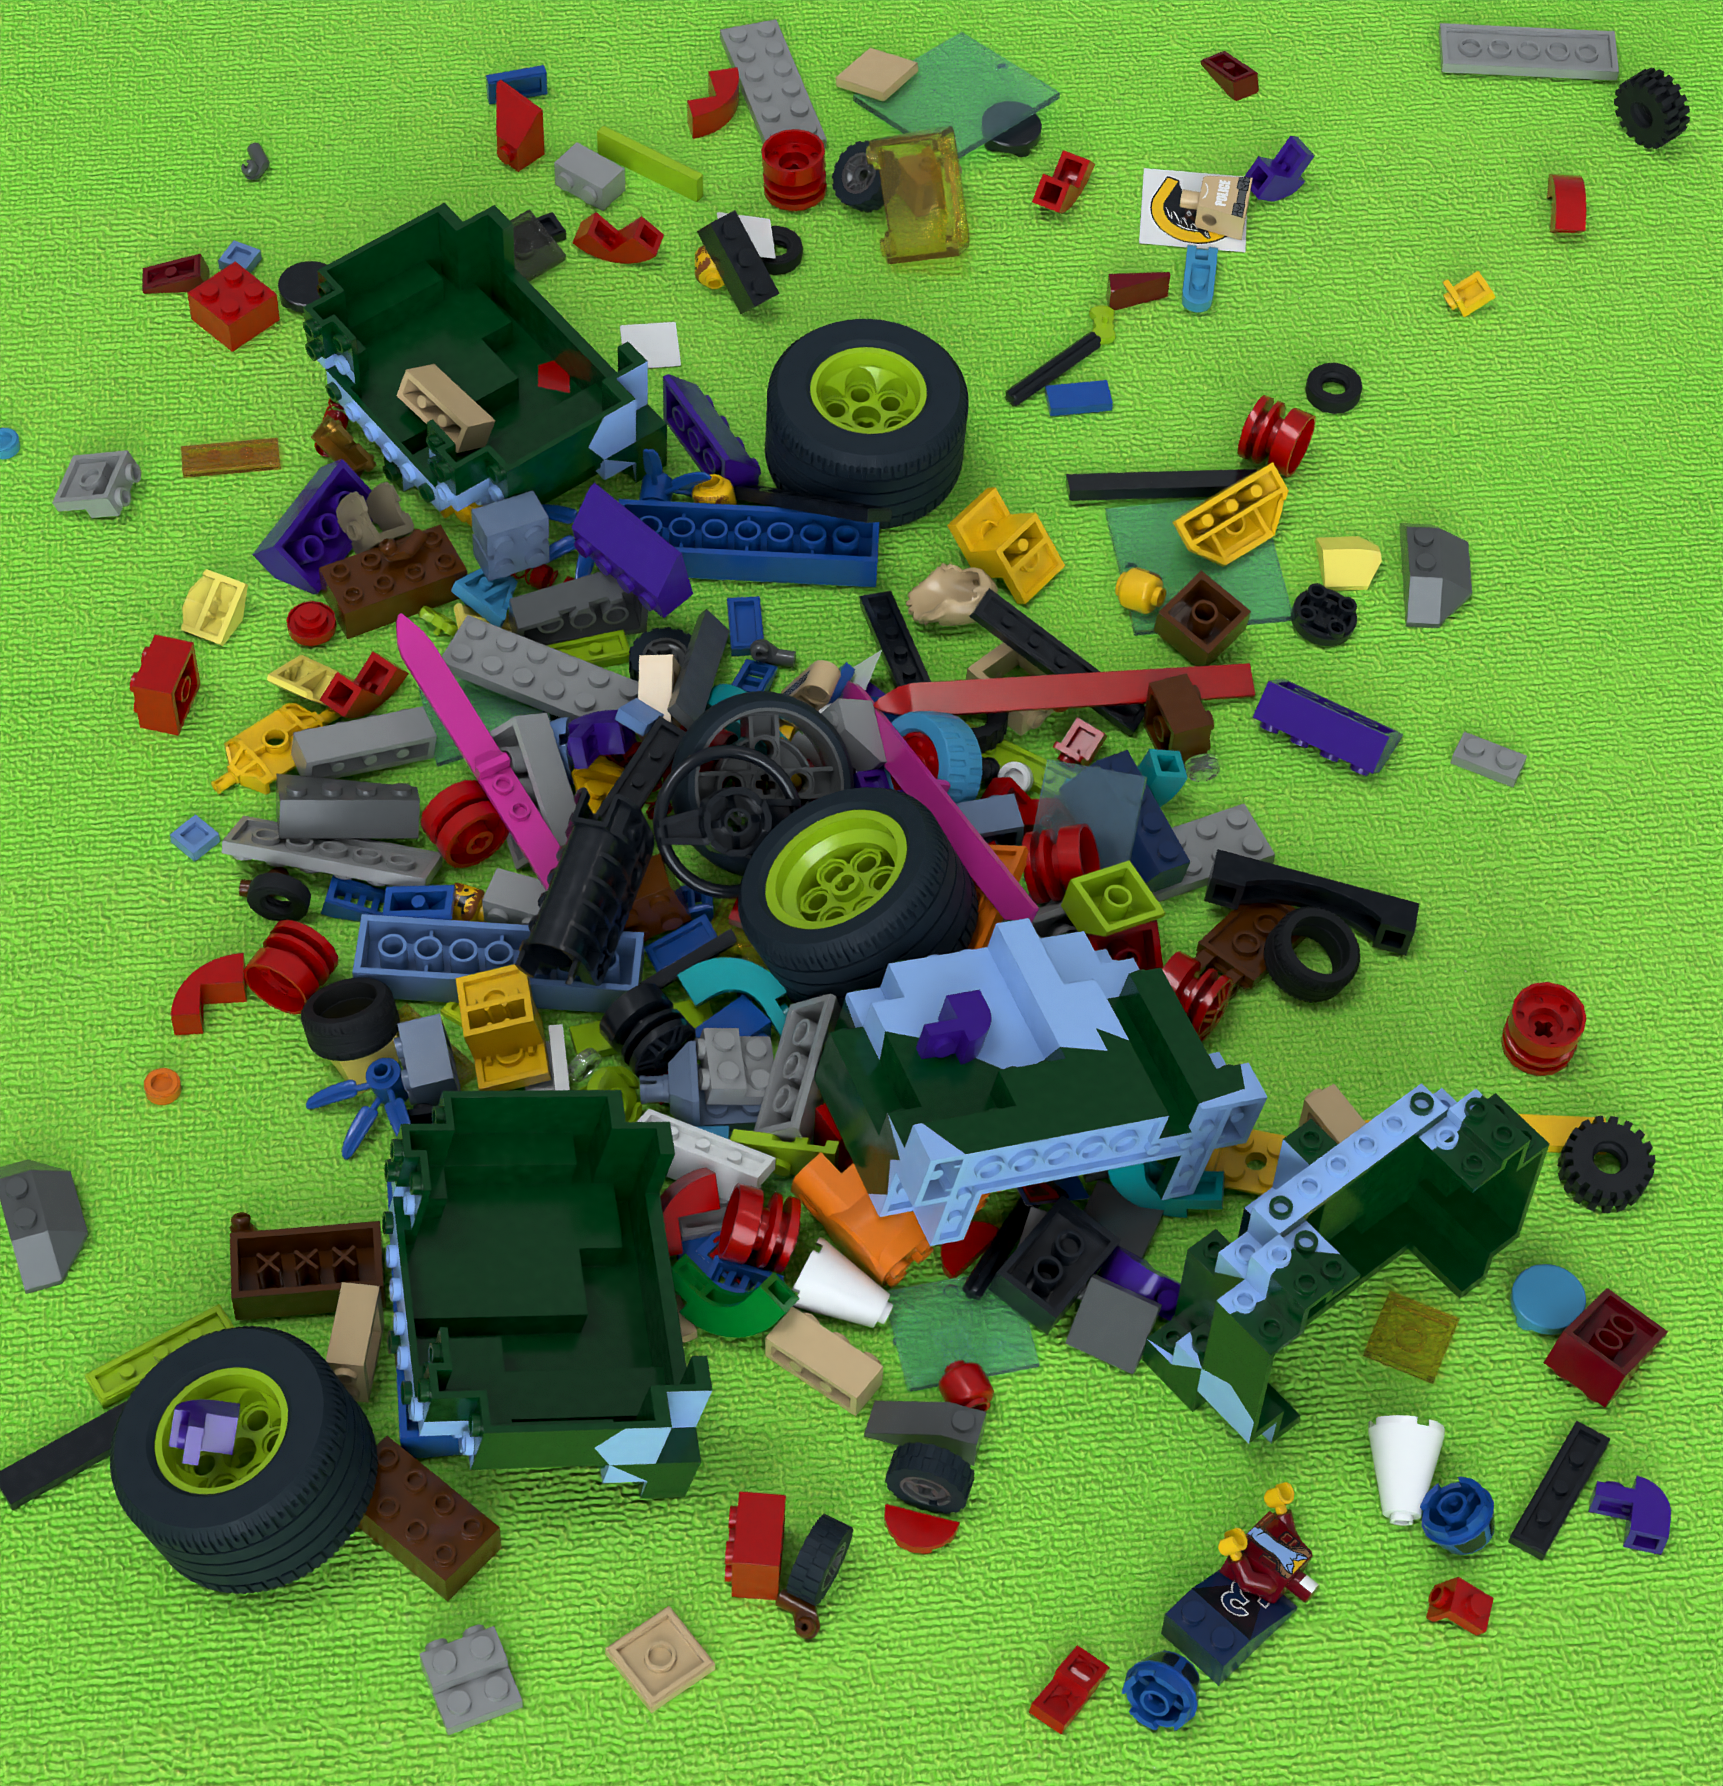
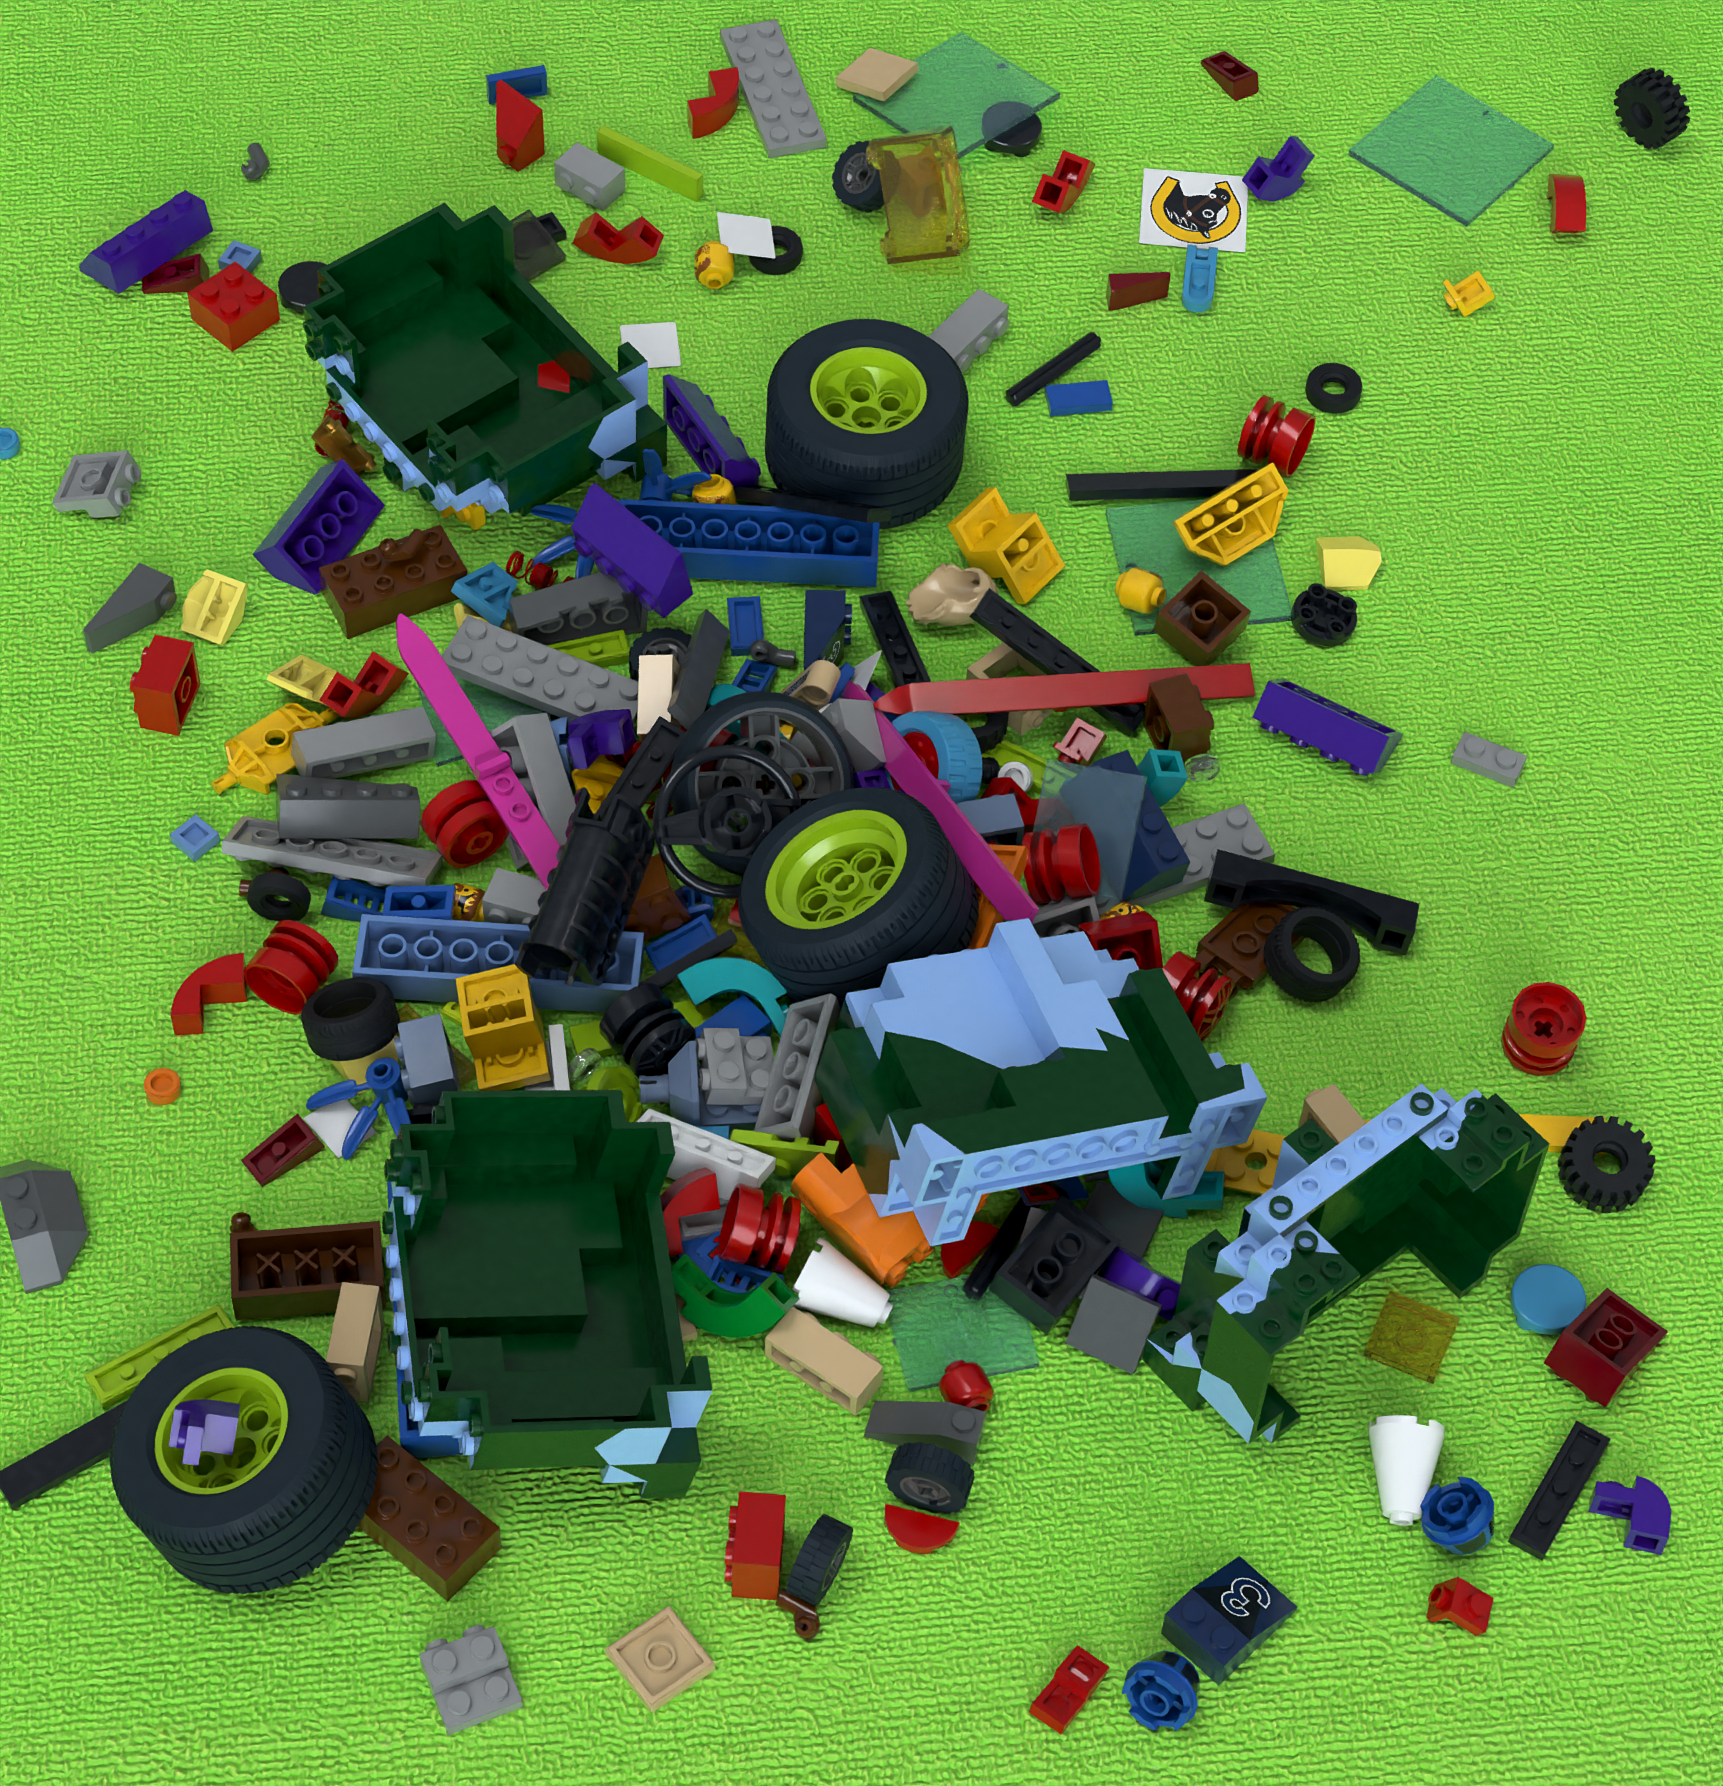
clear orange tile [181,438,281,478] -> none
red plate [286,601,337,646] -> none
dark tan piece [336,482,414,554] -> none
tan brick [396,364,495,453] -> none
lime piece [419,606,458,636] -> none
sand blue piece [471,491,549,582] -> none
medium blue tile [615,698,664,736] -> none
black brick [697,210,780,314] -> none
red wheel [761,129,827,211] -> none
dark purple brick [916,989,992,1065] -> none
lime slope [1061,860,1166,936] -> none
lime piece [1089,305,1116,345] -> none
tan torso [1180,176,1253,240] -> none
torso [1218,1482,1320,1603] -> none
dark grey wedge [1399,523,1472,628] -> none
light grey plate [1438,23,1619,80] -> none
none -> dark purple slope [79,190,213,294]
none -> dark grey slope [83,563,177,653]
none -> dark red slope [241,1114,325,1187]
none -> white sticker [303,1099,377,1158]
none -> dark blue slope [804,590,852,671]
none -> light grey brick [928,289,1009,372]
none -> clear light blue piece [1348,75,1554,227]

